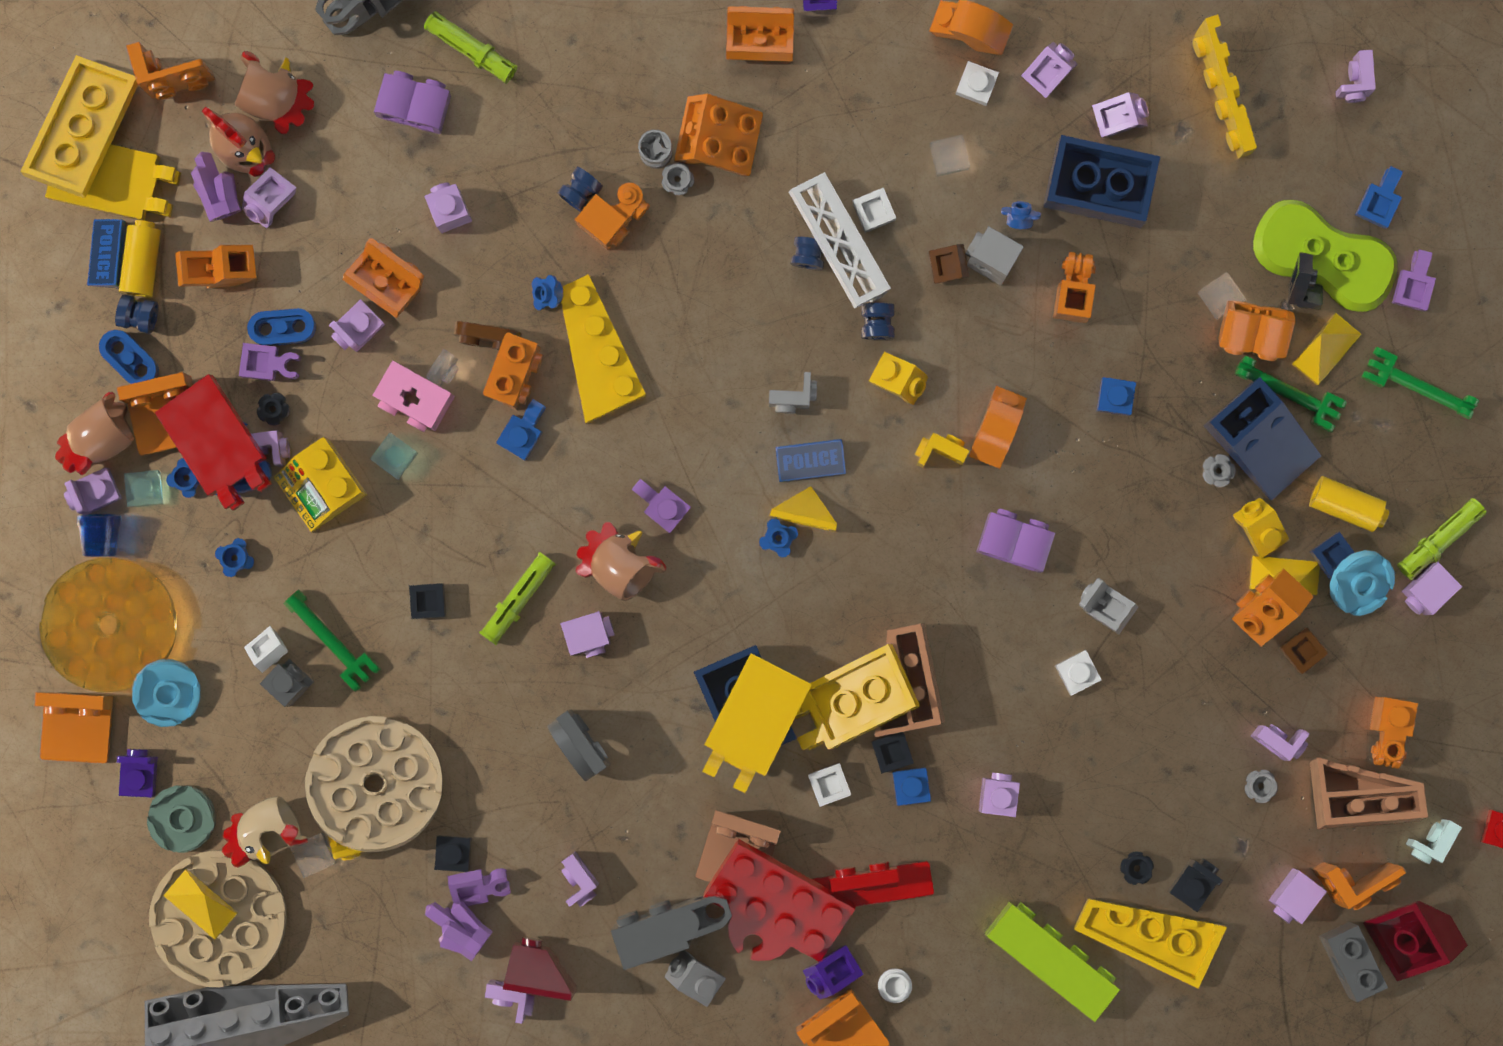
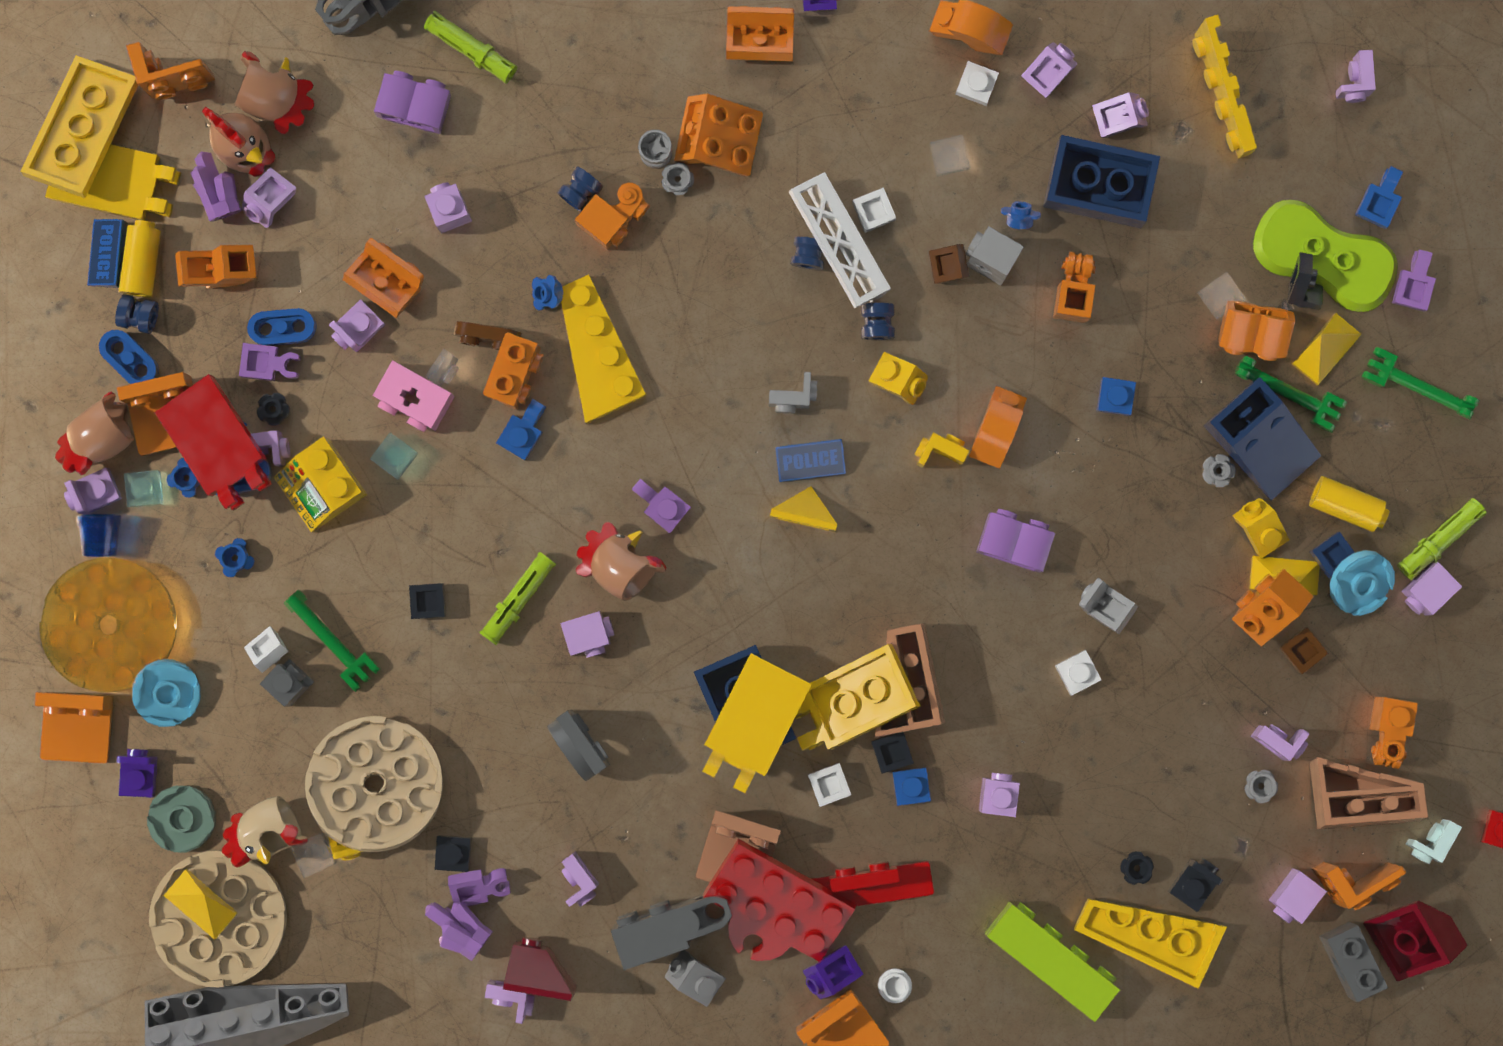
blue plate [759,519,798,557] -> none

